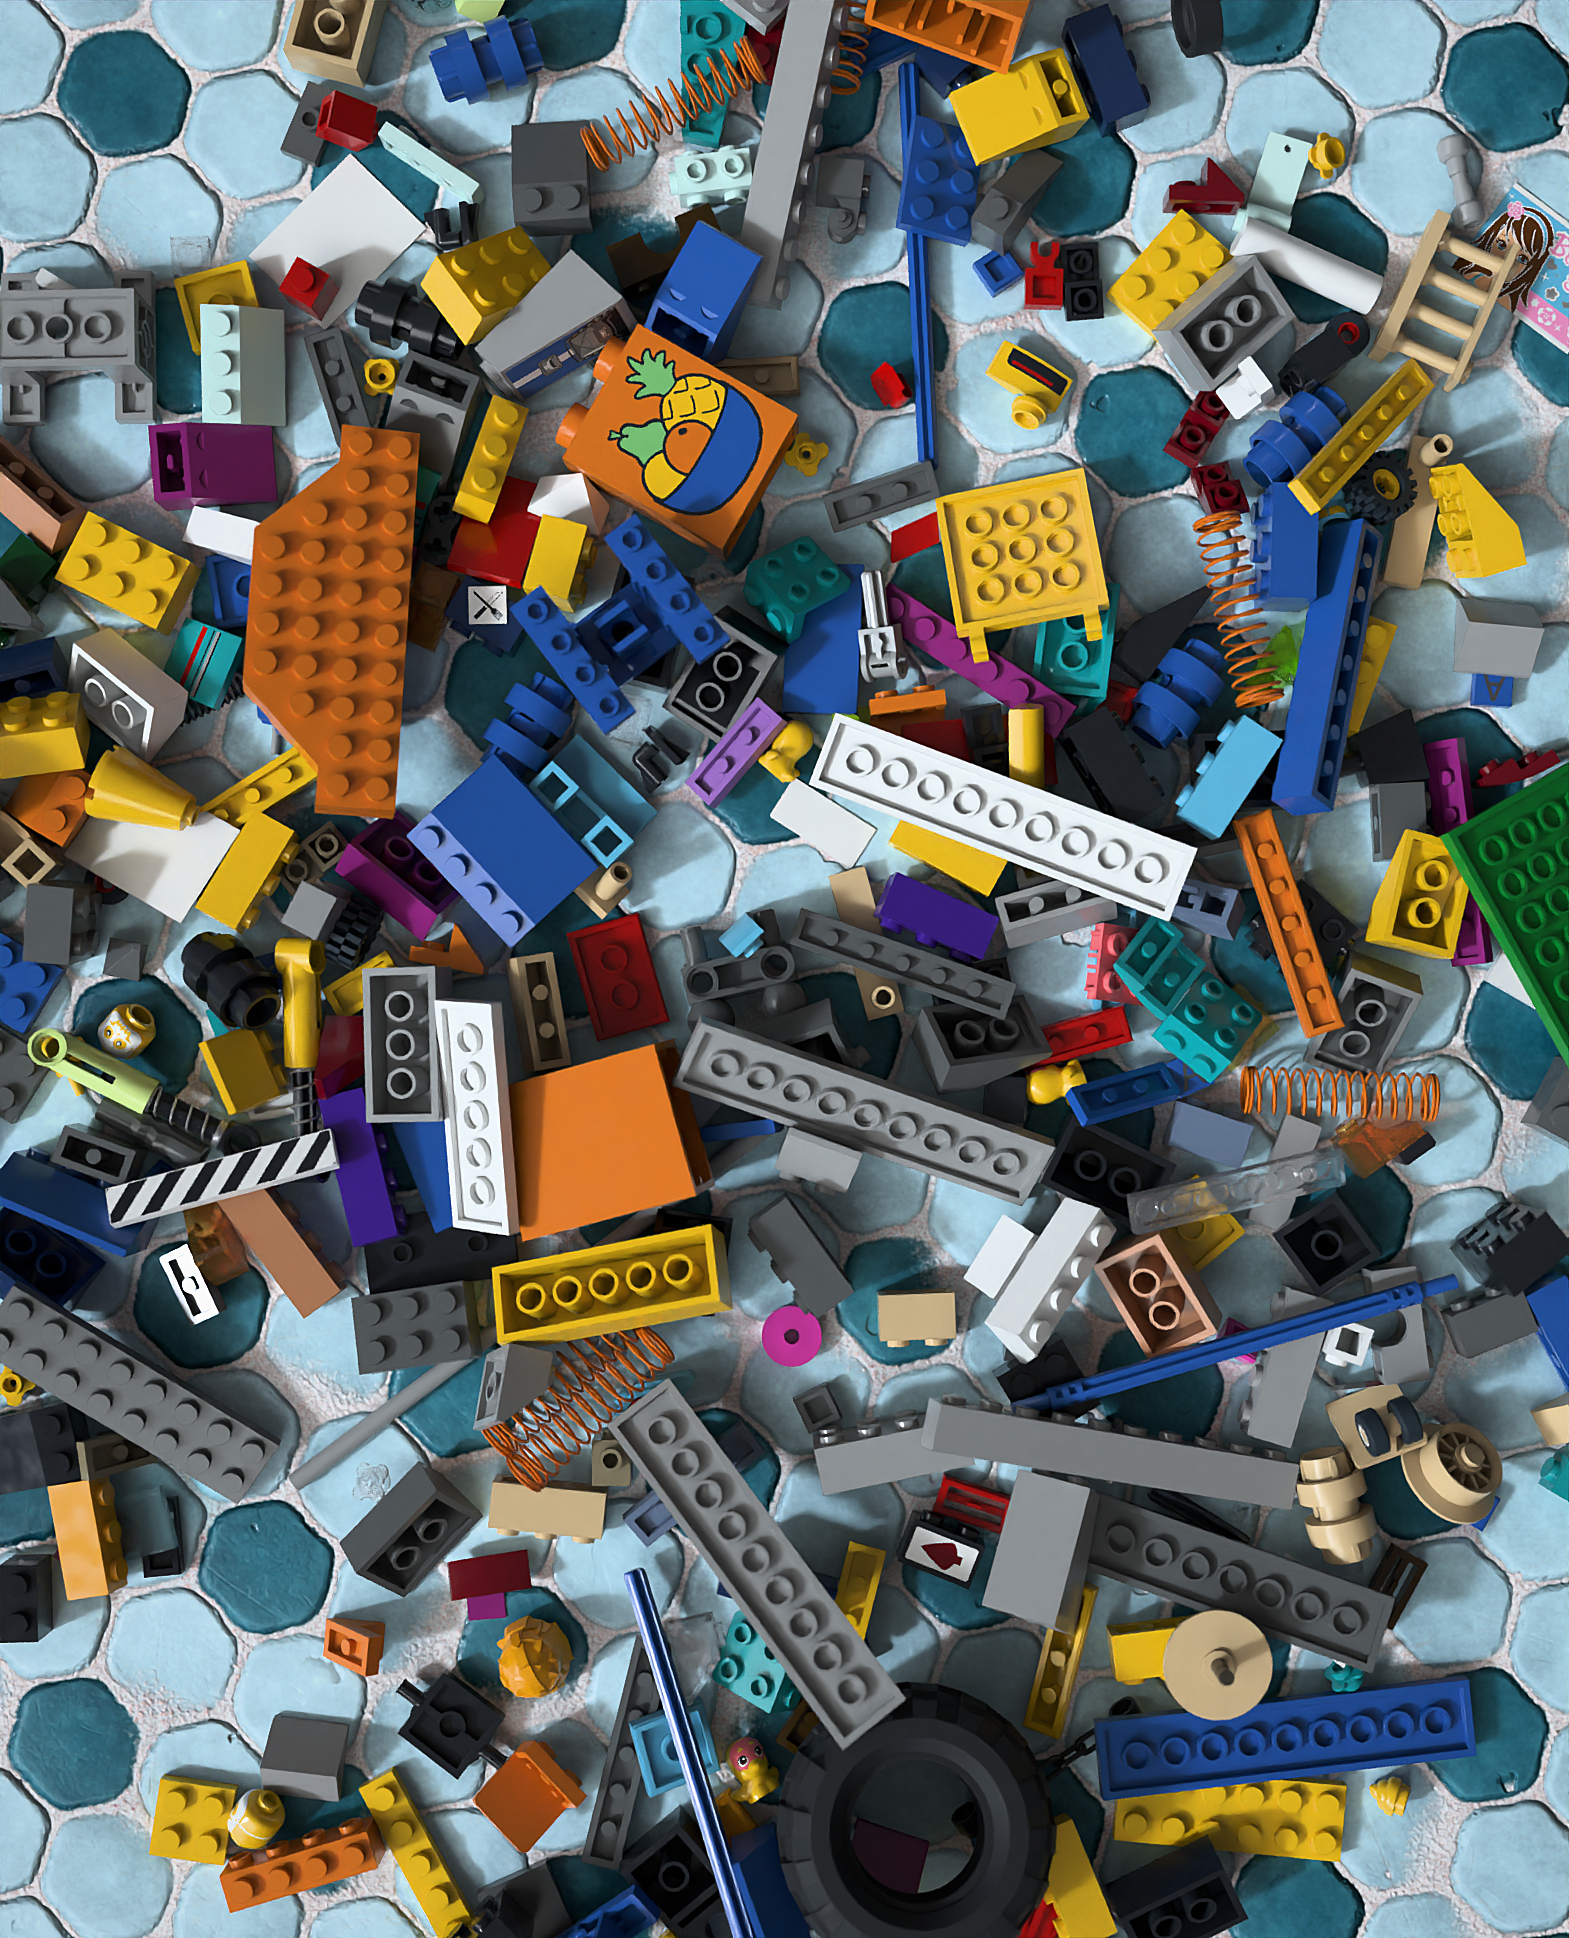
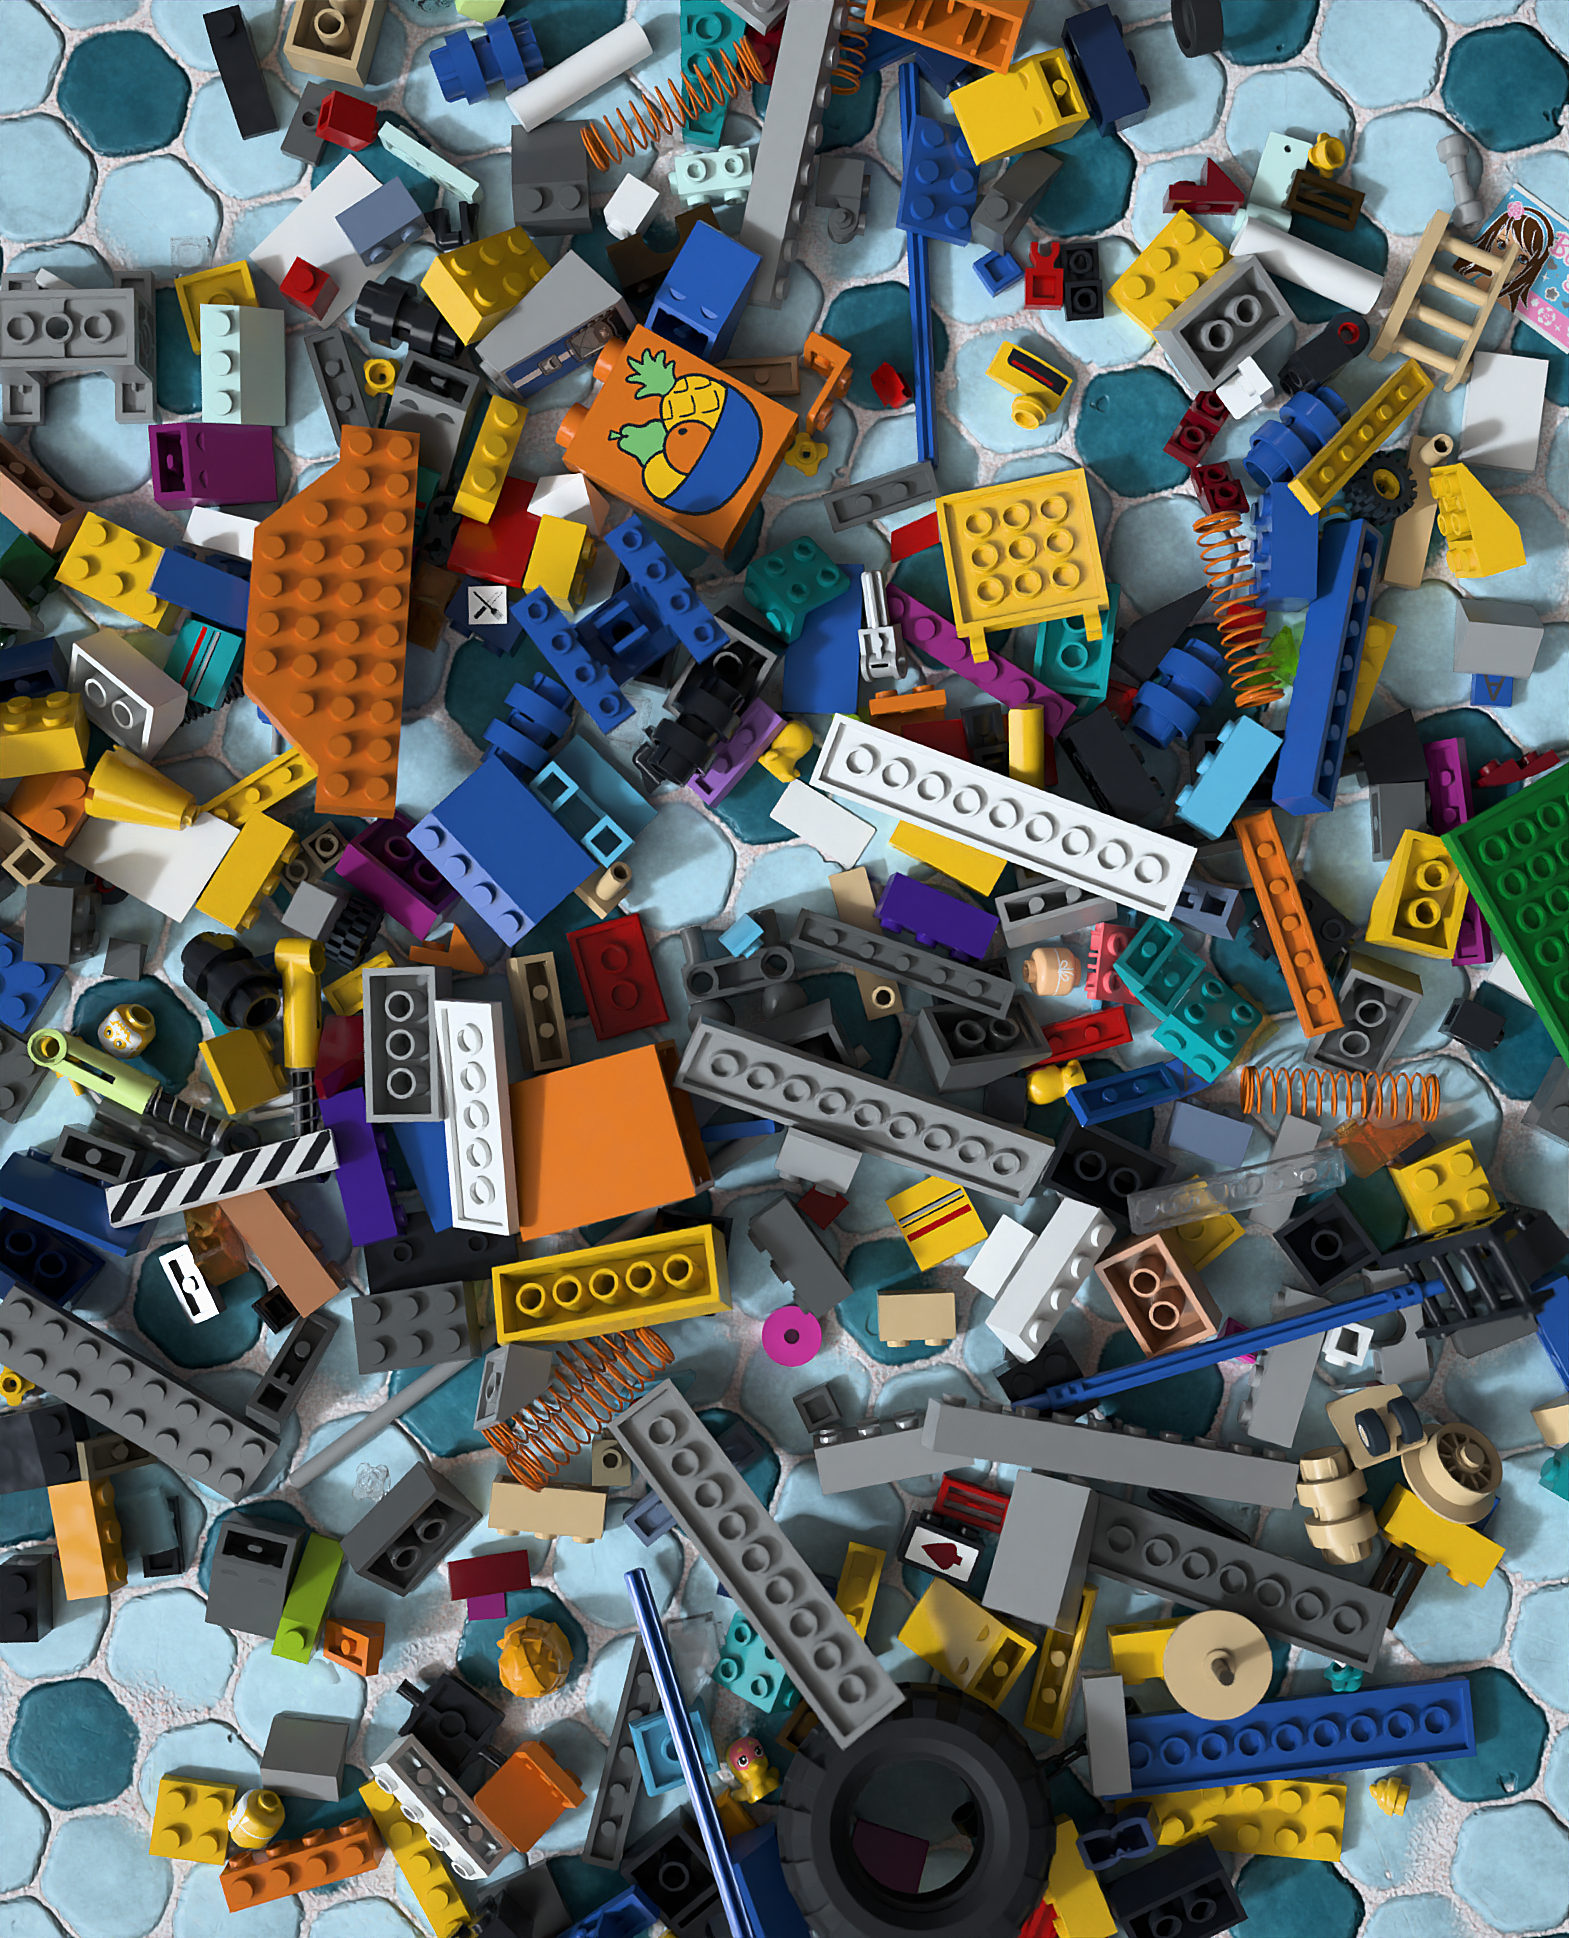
none -> blue brick [146,545,251,634]
none -> black slope [203,4,279,141]
none -> dark grey slope [205,1510,307,1640]
none -> dark grey slope [245,1312,339,1435]
none -> black slope [251,1285,301,1335]
none -> lime slope [271,1532,345,1665]
none -> sand blue brick [335,176,428,267]
none -> white brick [370,1734,513,1880]
none -> white brick [506,17,653,132]
none -> white brick [603,173,662,240]
none -> black piece [647,674,745,788]
none -> red tile [796,1183,849,1230]
none -> orange bracket [804,331,854,438]
none -> yellow slope [885,1176,989,1273]
none -> yellow slope [896,1576,1037,1711]
none -> light nougat head [1022,947,1081,996]
none -> dark blue brick [1075,1801,1163,1870]
none -> light grey tile [1081,1672,1132,1797]
none -> red tile [1220,603,1267,649]
none -> dark brown tile [1281,168,1365,233]
none -> yellow brick [1375,1483,1506,1589]
none -> black fence [1376,1209,1557,1340]
none -> yellow brick [1387,1137,1500,1235]
none -> black brick [1438,998,1506,1053]
none -> white tile [1457,351,1549,474]

